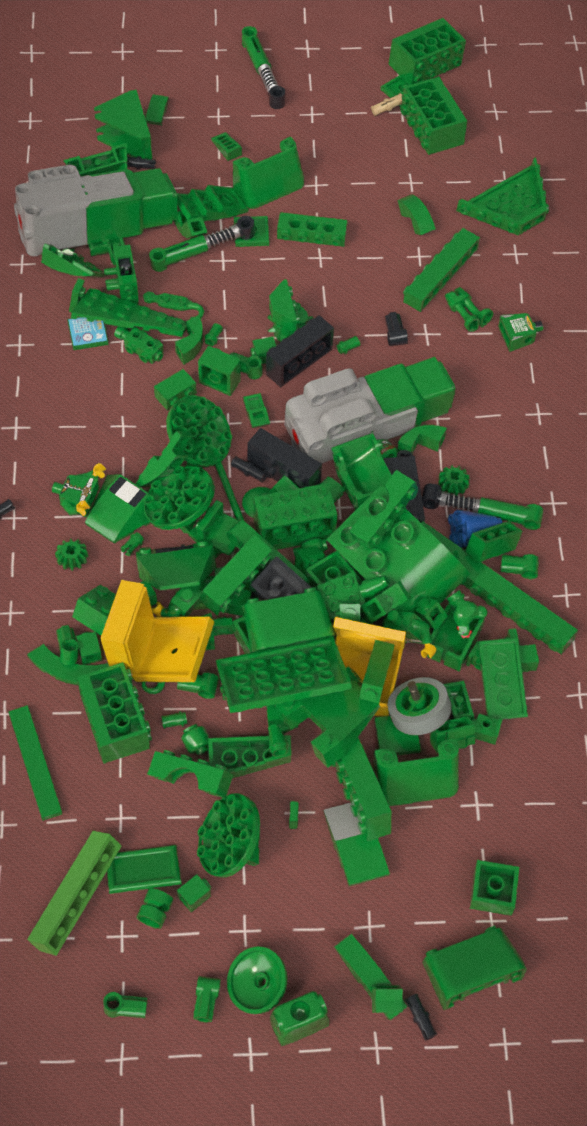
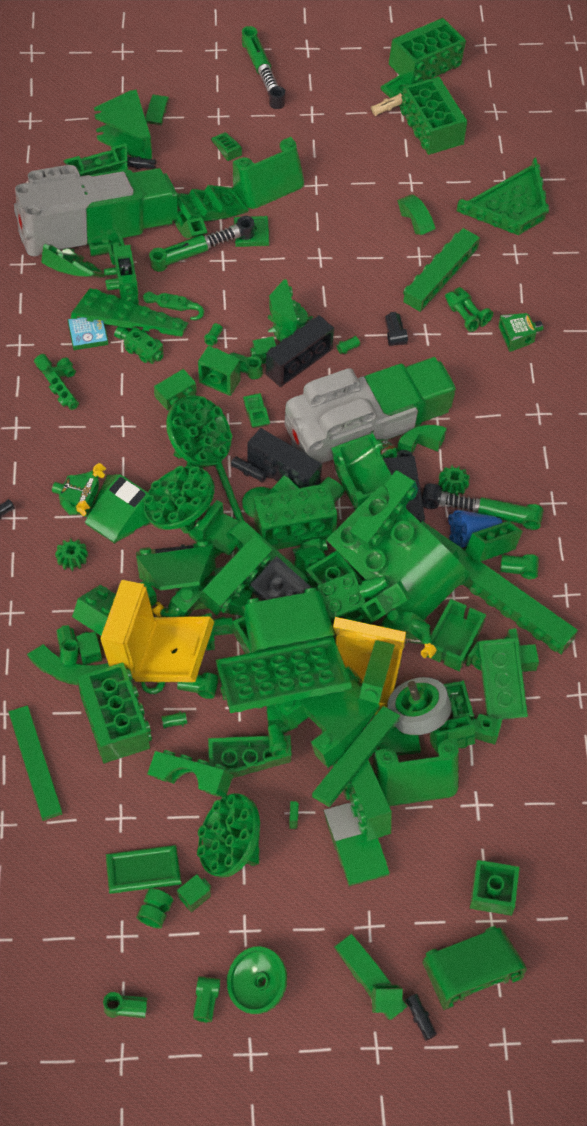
bright green brick [27,831,121,956] -> none
green plate [69,278,86,312] -> none
green pin [120,532,144,556] -> none
green slope [136,431,193,487] -> none
green brick [175,316,203,365] -> none
green head [181,724,210,756] -> none
green piece [270,991,329,1047] -> none
green brick [277,212,347,247] -> none
green brick [340,601,360,621] -> none
green brick [415,597,448,630] -> none
green animal [447,590,488,638] -> none
none -> green piece [34,354,79,410]
none -> green tile [312,706,400,807]

